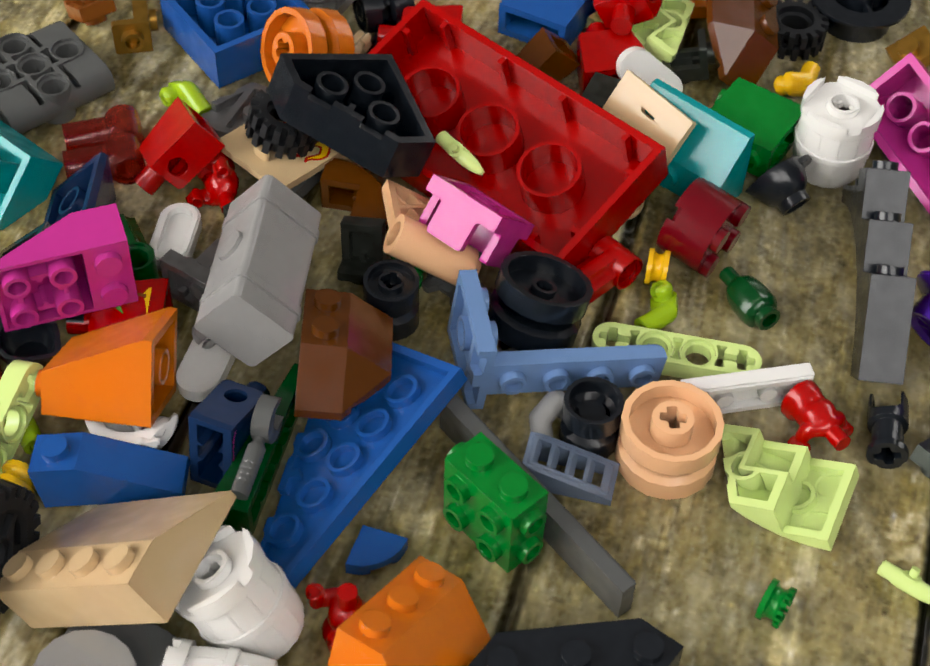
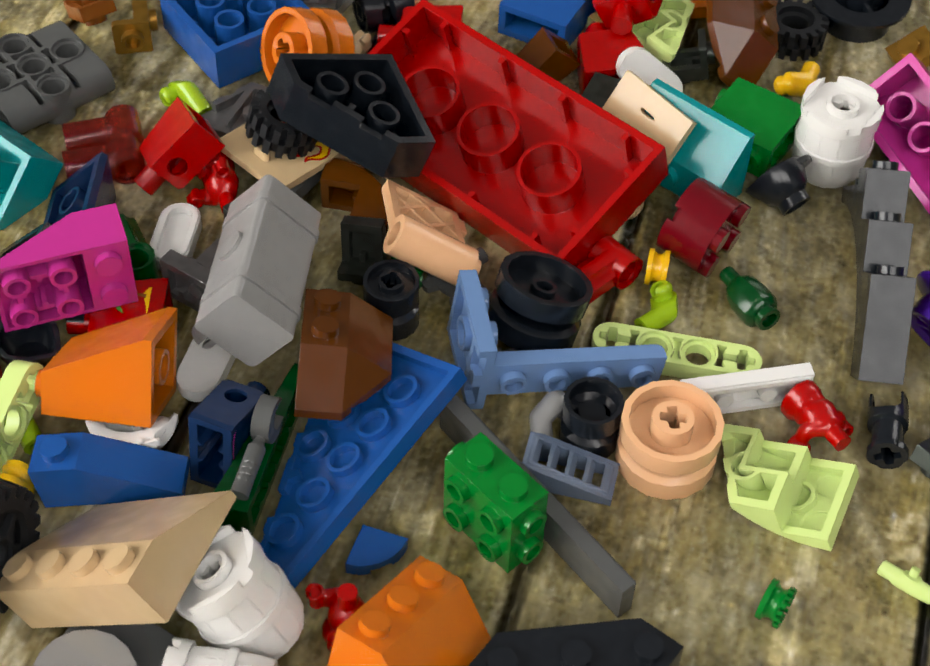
panel [419,174,535,268] -> none
yellowish green helmet [435,131,485,176] -> none

